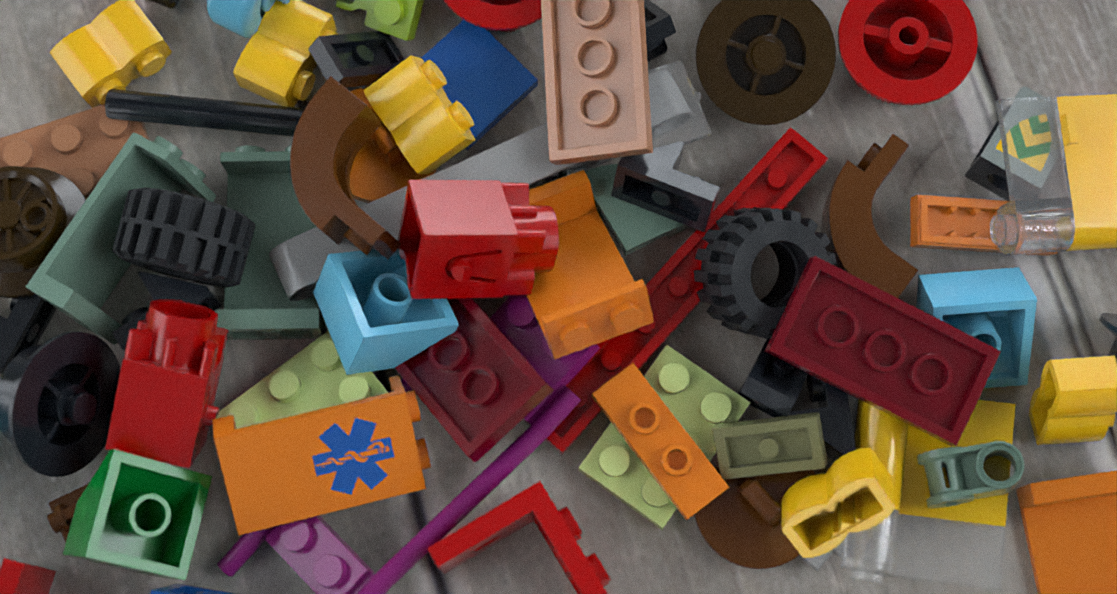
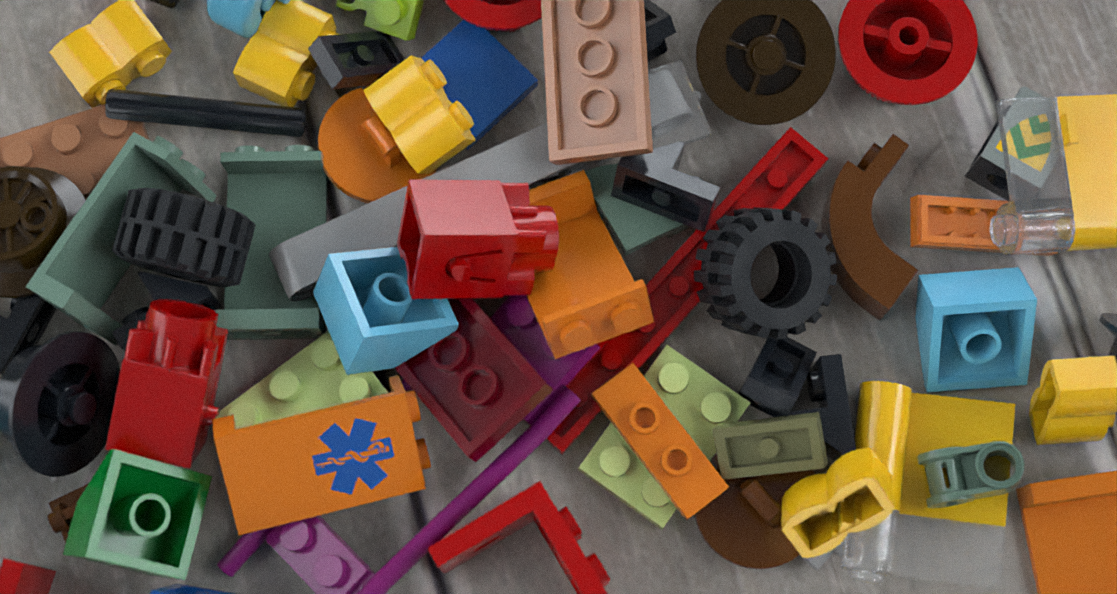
reddish brown arch [290,76,401,260] -> none
dark red plate [765,256,1001,446] -> none

